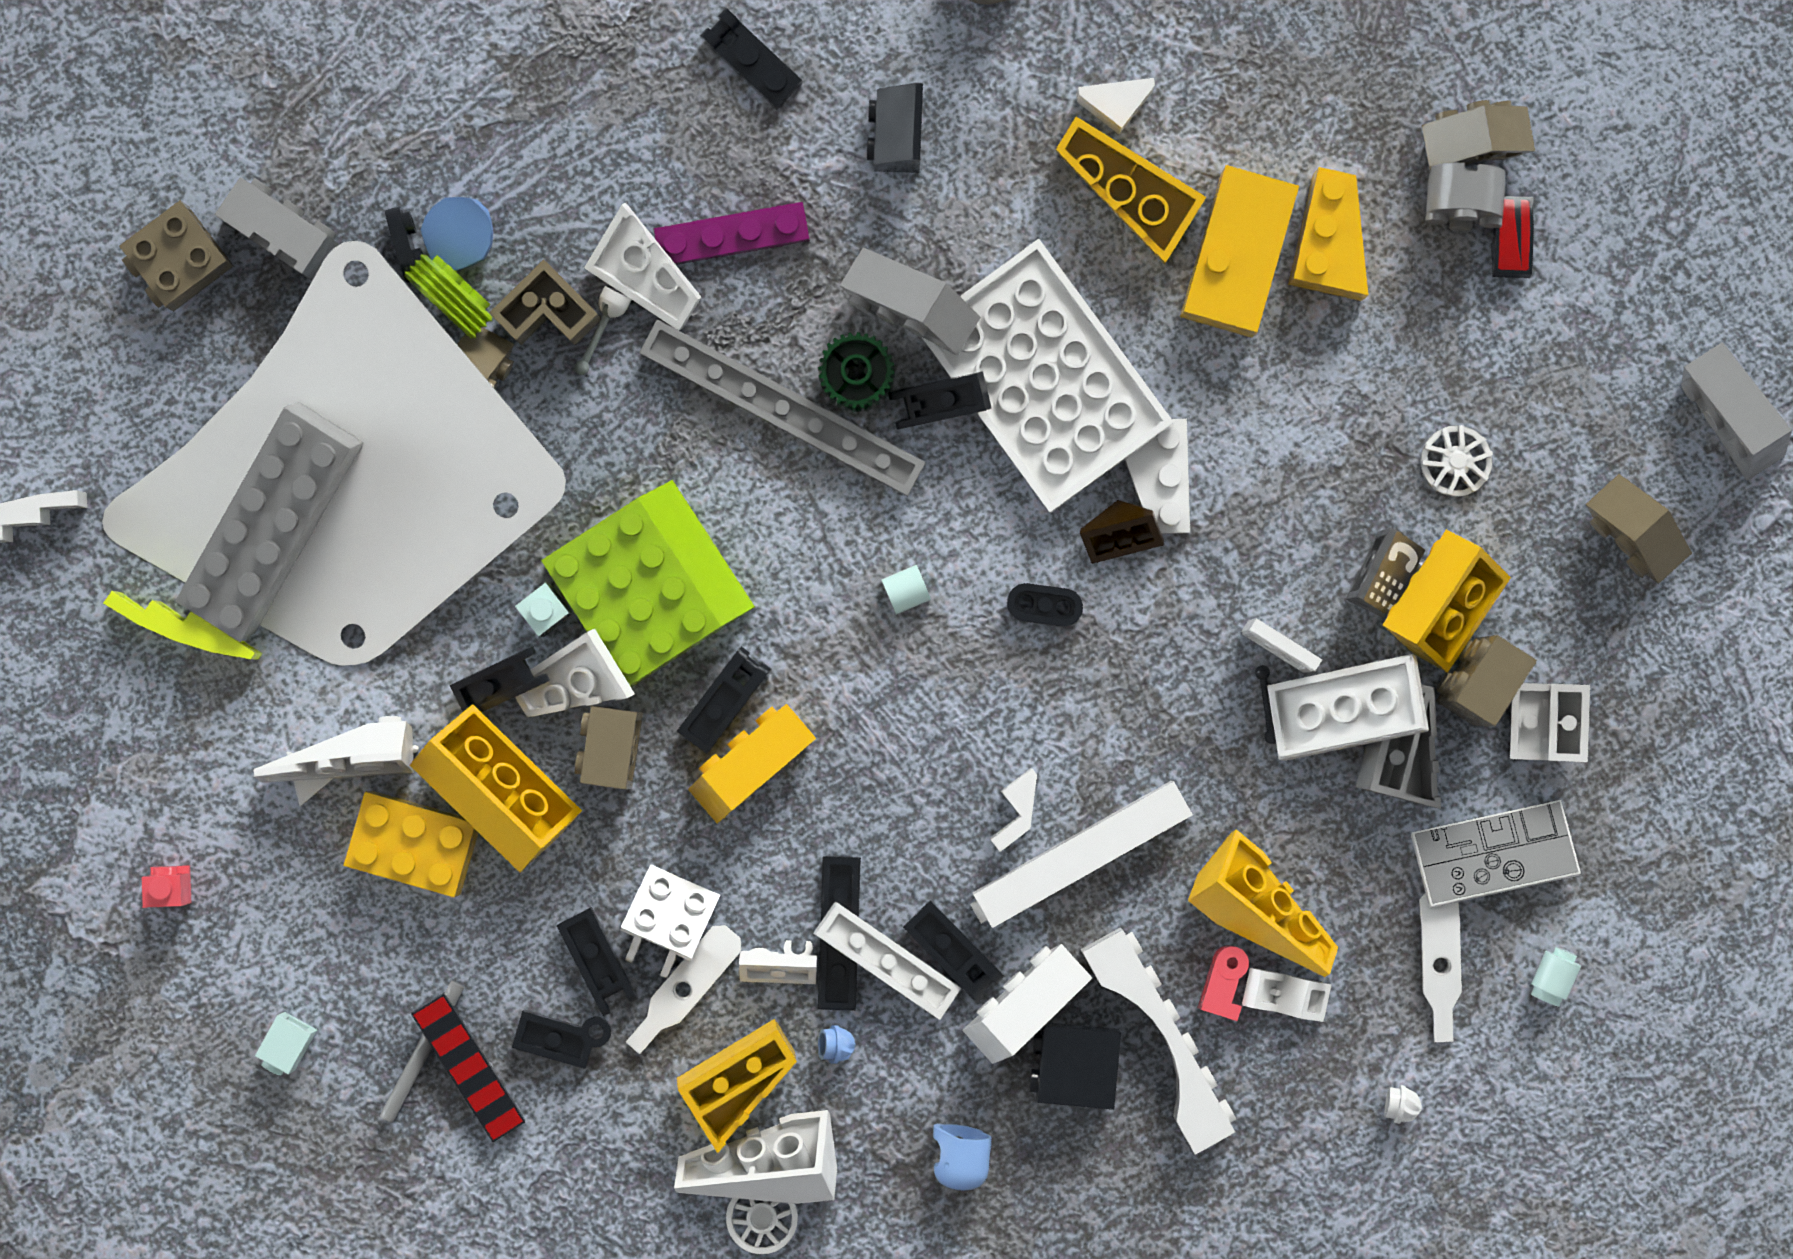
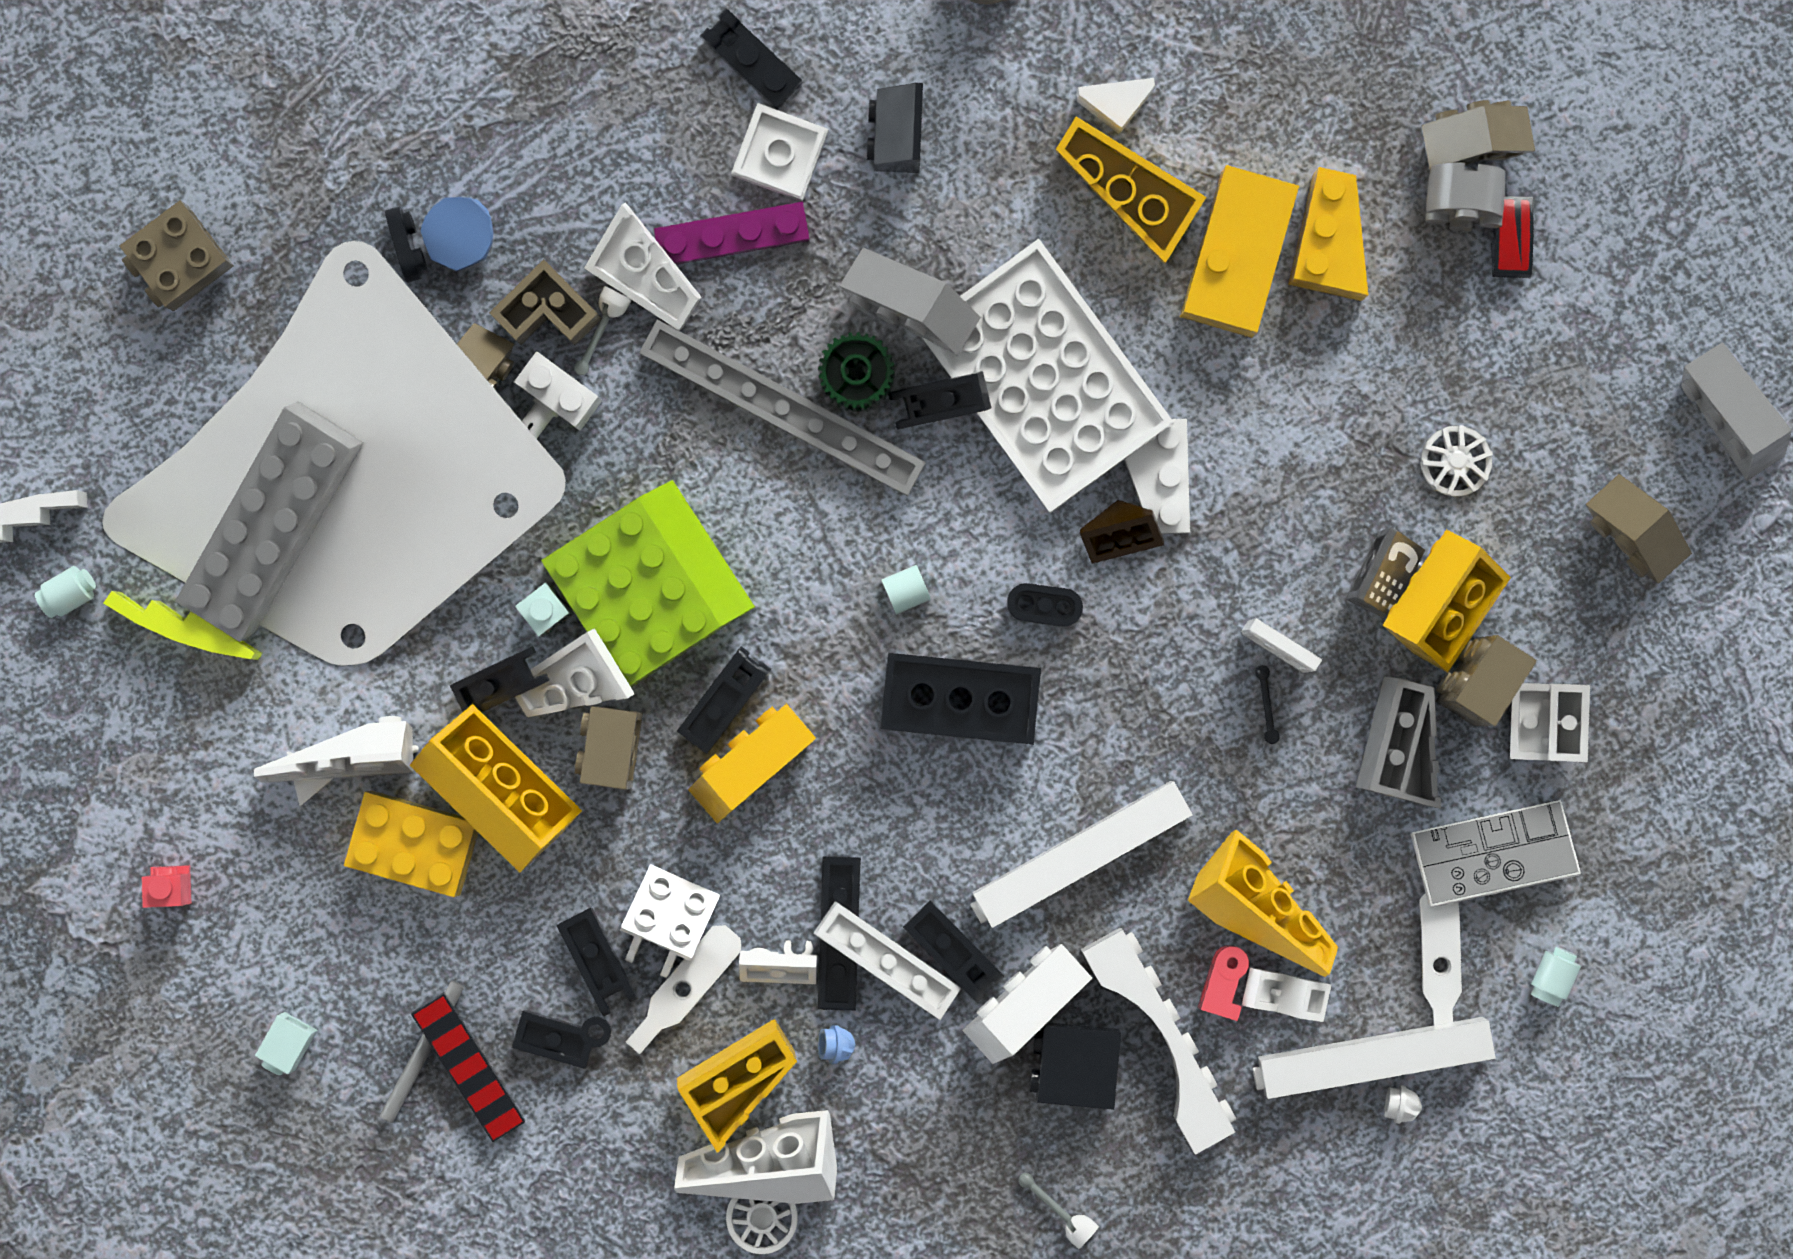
light grey wedge [214,177,339,281] -> none
lime brick [405,255,492,338] -> none
light blue helmet [933,1124,991,1190] -> none
white slope [990,768,1037,852] -> none
white tile [1267,654,1429,761] -> none
none -> light aqua brick [35,566,96,618]
none -> white brick [514,351,602,439]
none -> white tile [731,103,829,202]
none -> black brick [880,653,1041,745]
none -> hinge [1018,1173,1099,1249]
none -> white brick [1253,1017,1496,1099]

